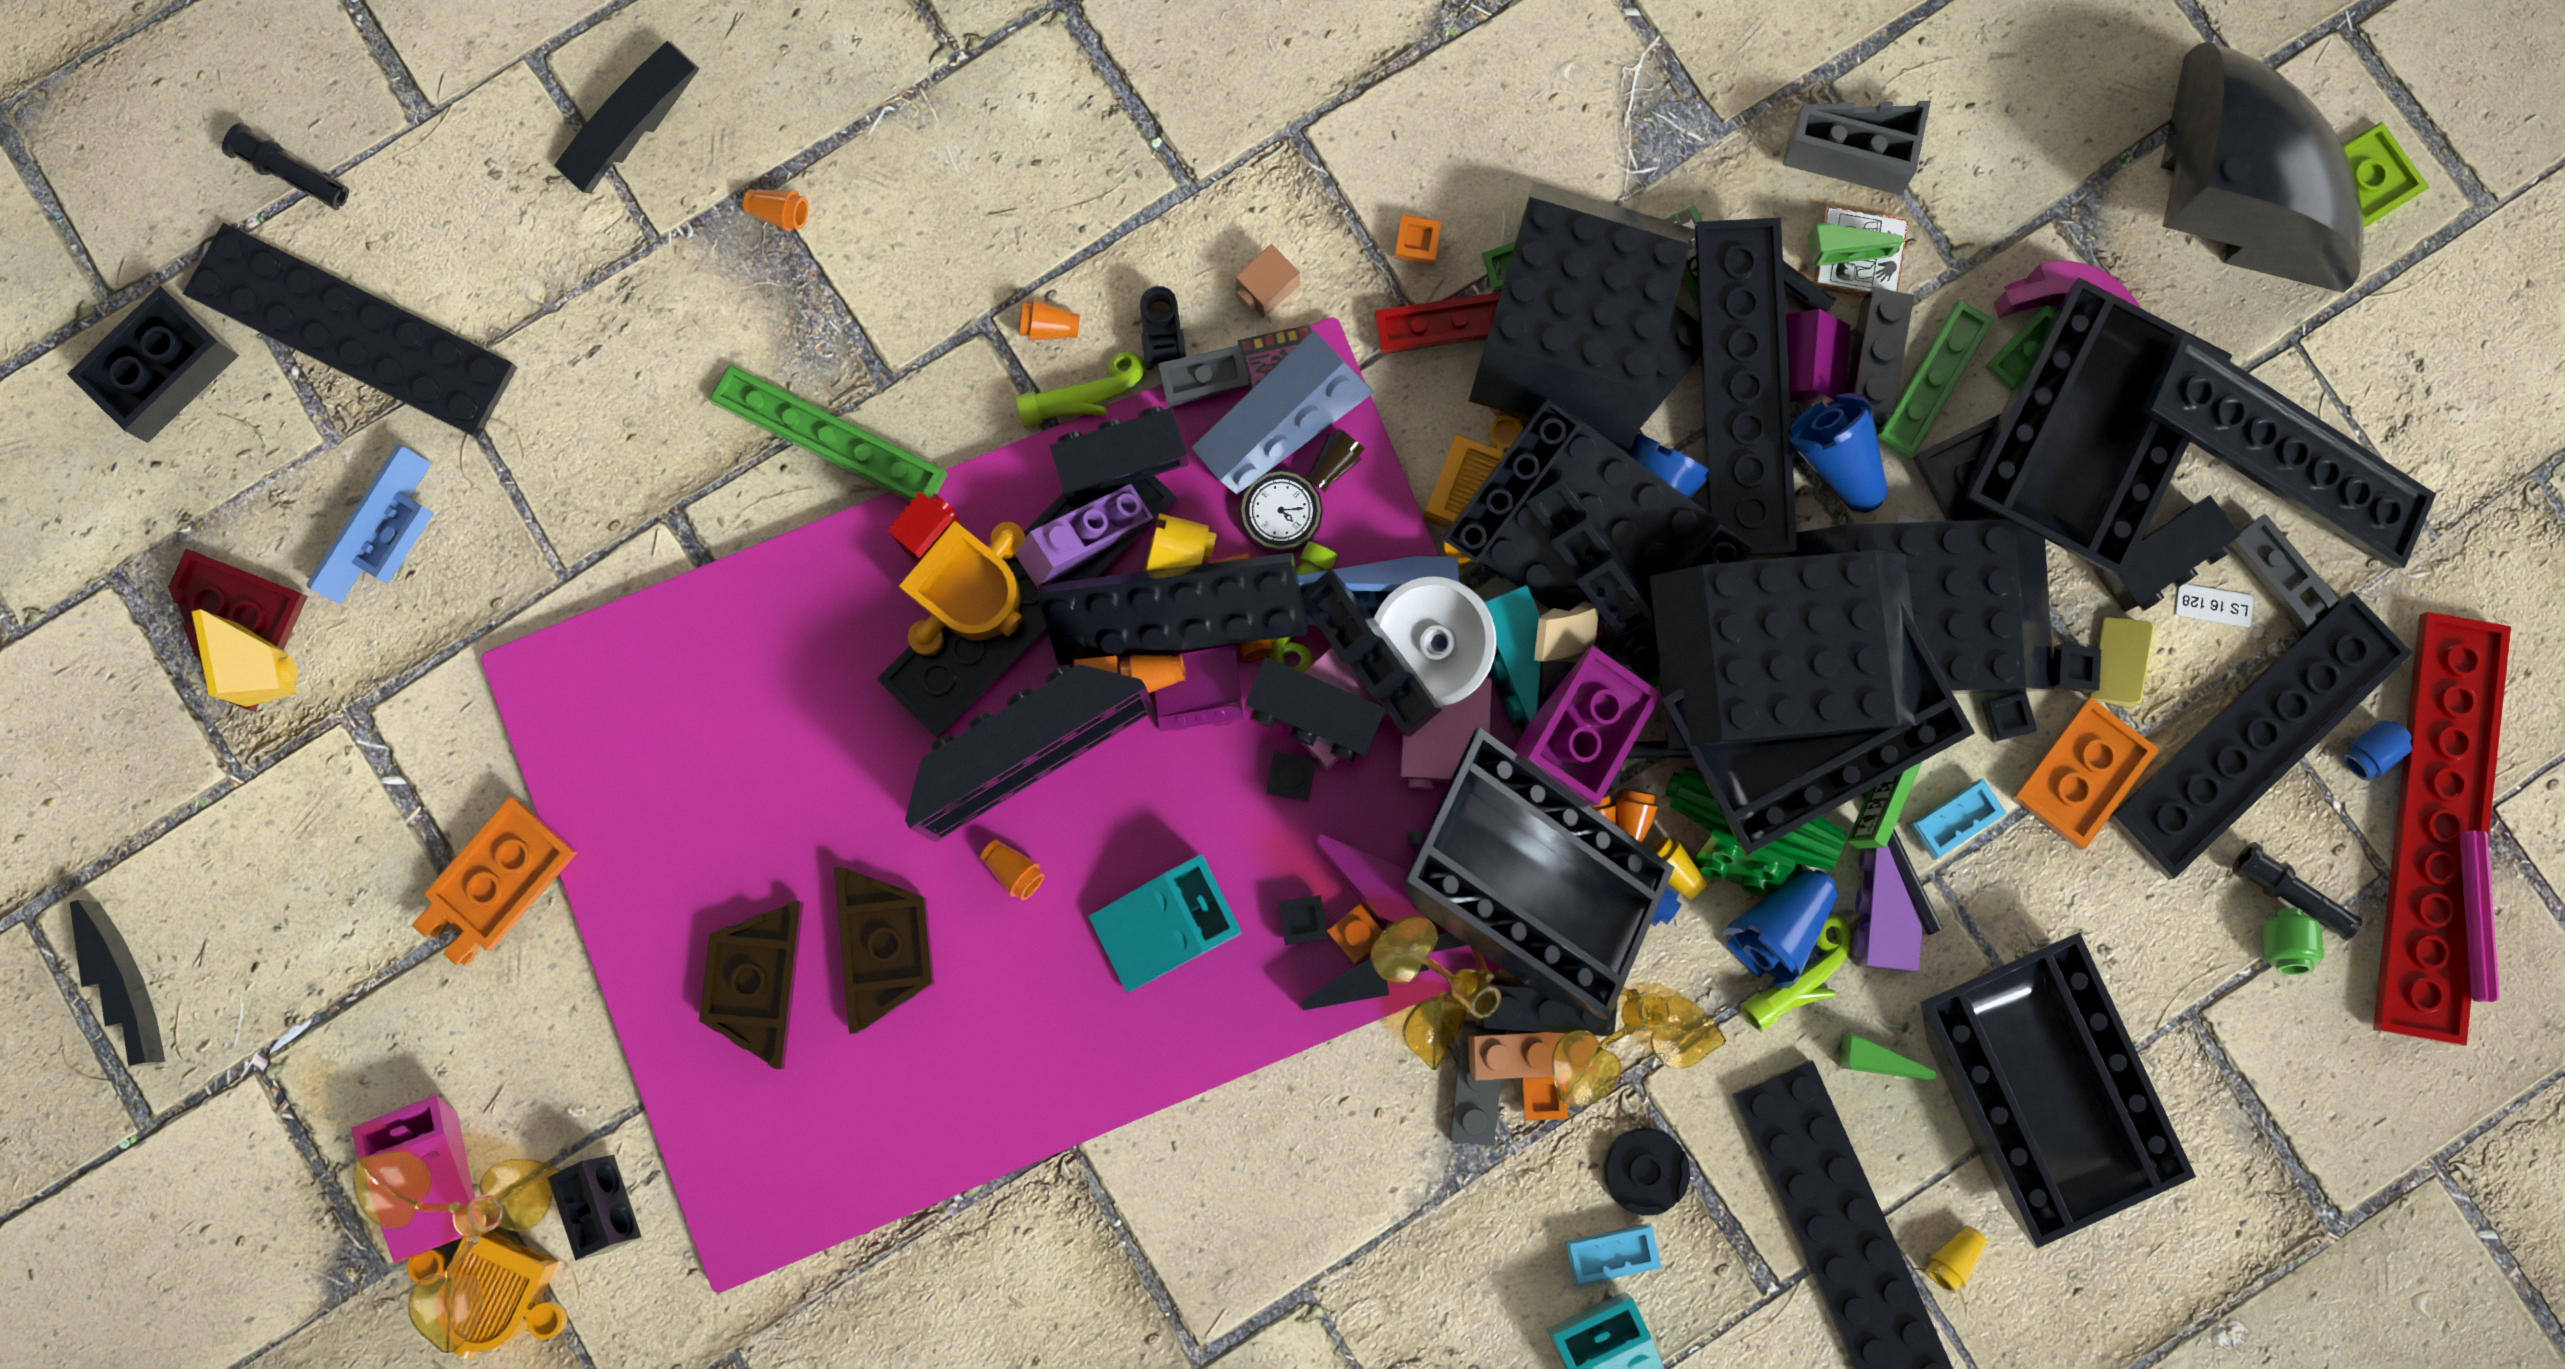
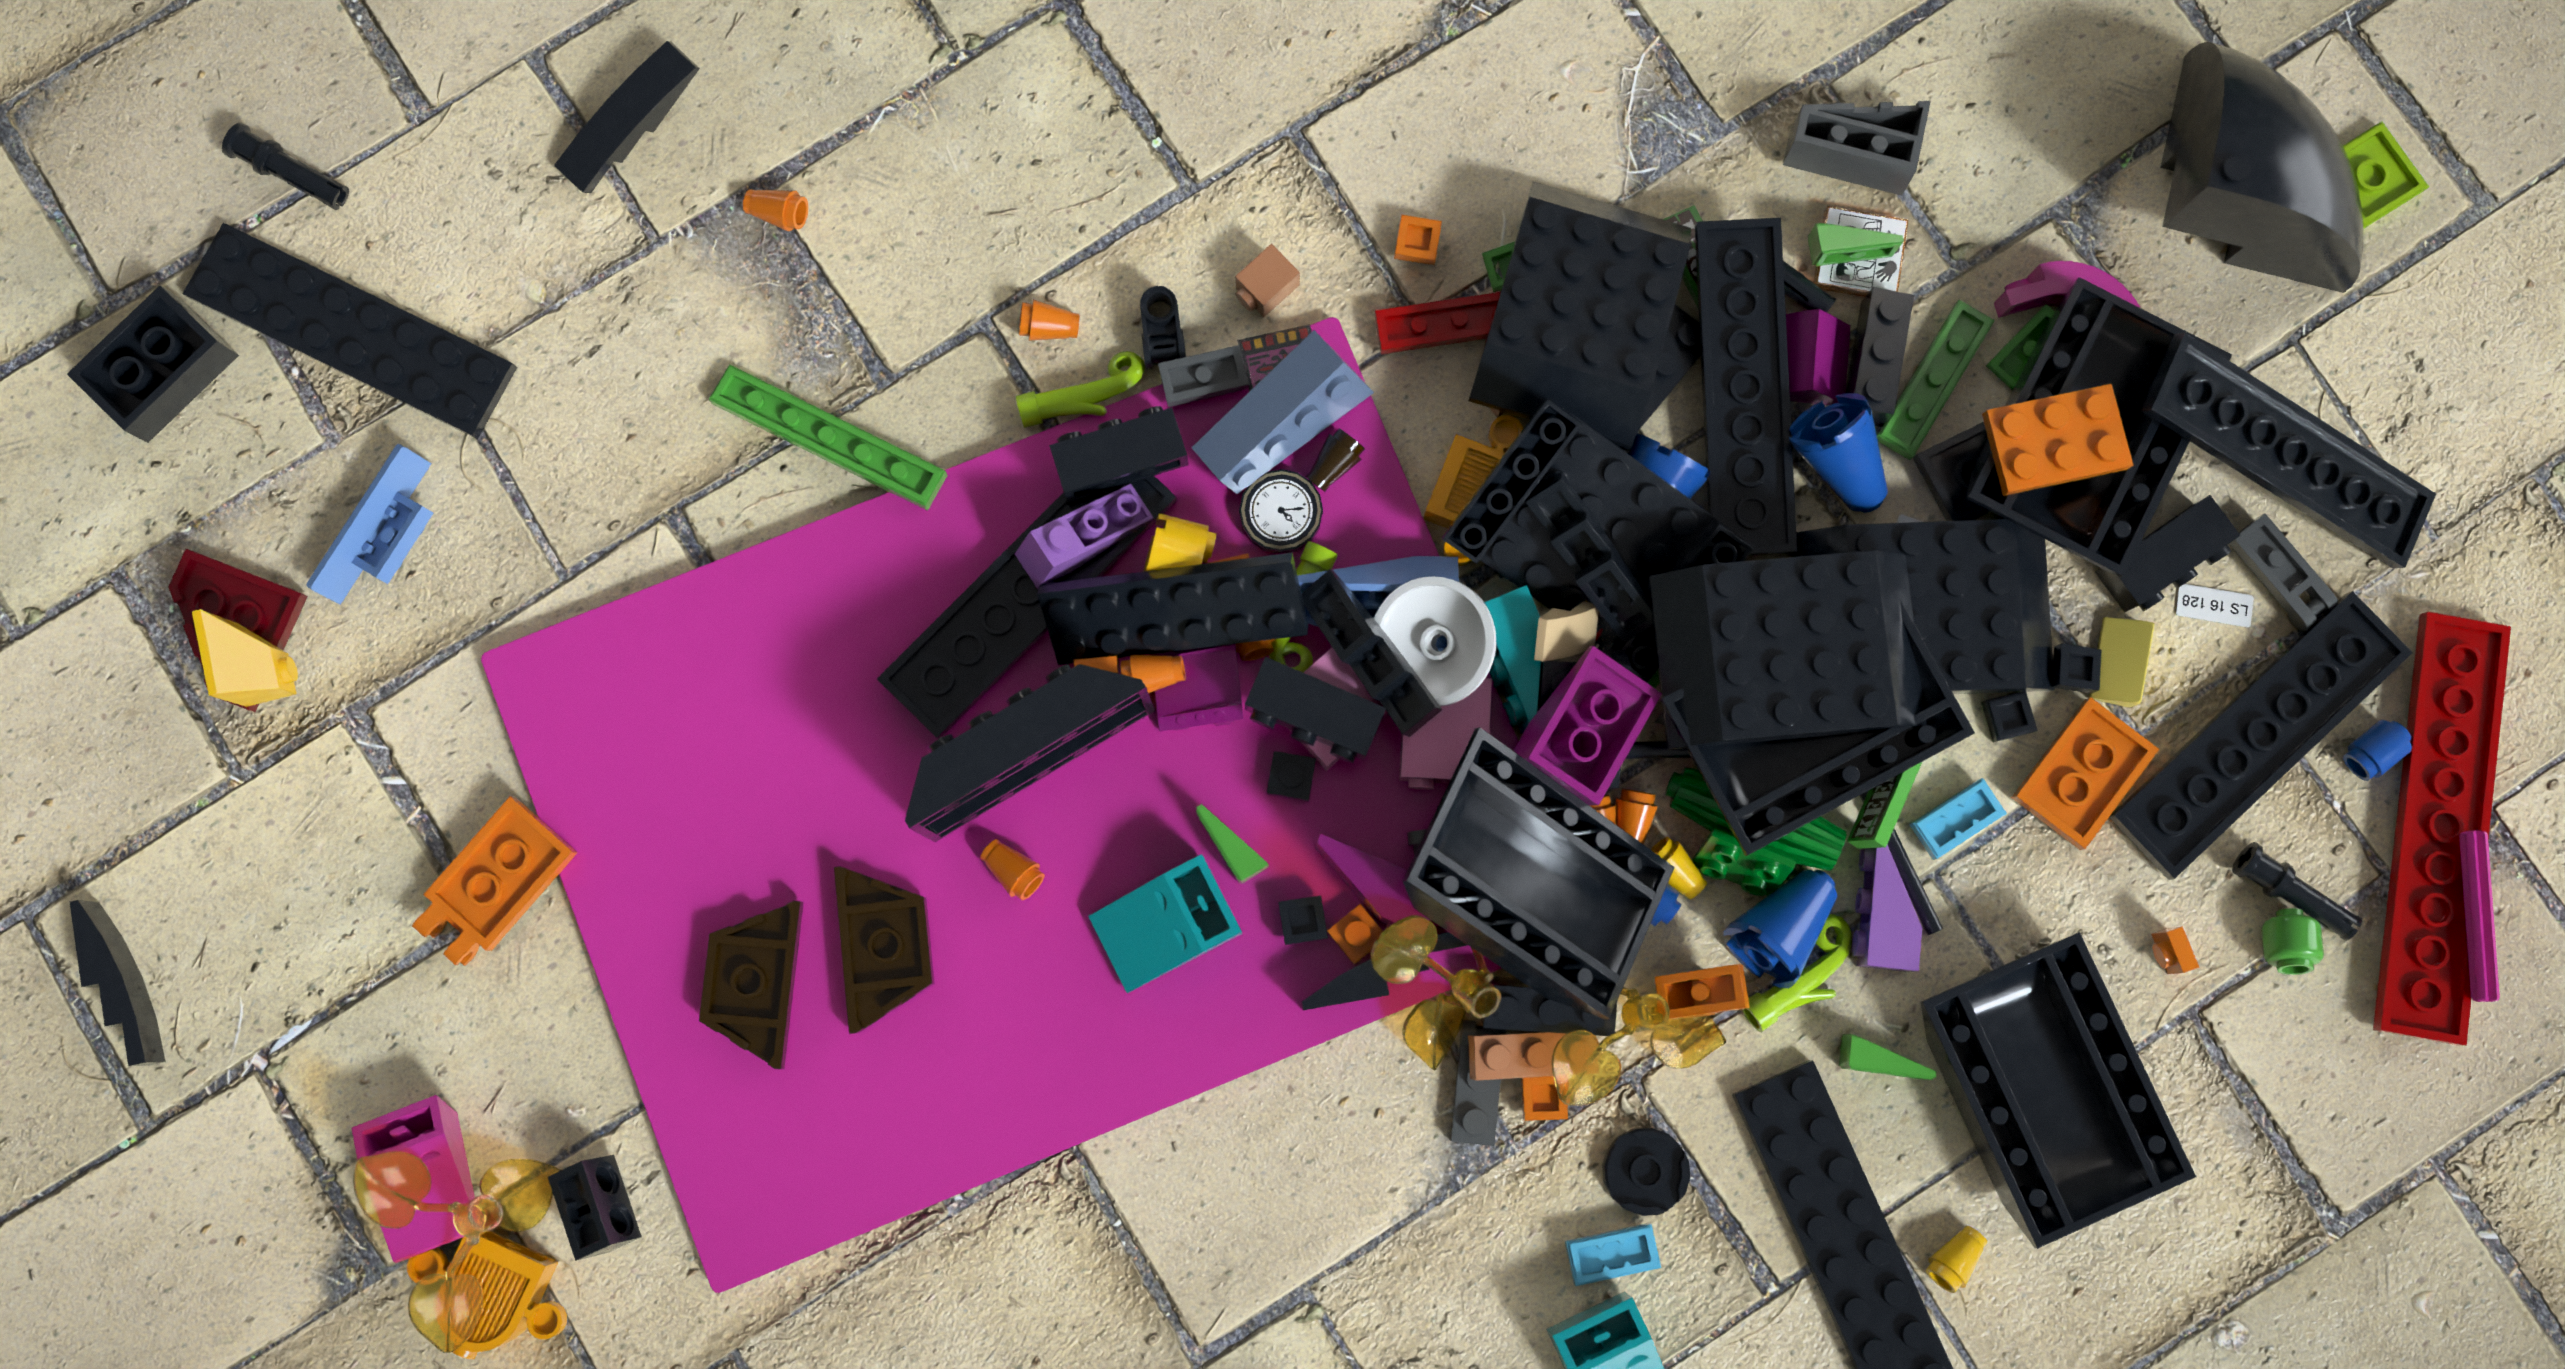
red brick [888,492,959,563] -> none
light orange piece [899,521,1026,656] -> none
none -> bright green slope [1196,804,1269,884]
none -> orange slope [1655,964,1750,1020]
none -> orange plate [1982,384,2134,496]
none -> orange plate [2151,926,2199,974]

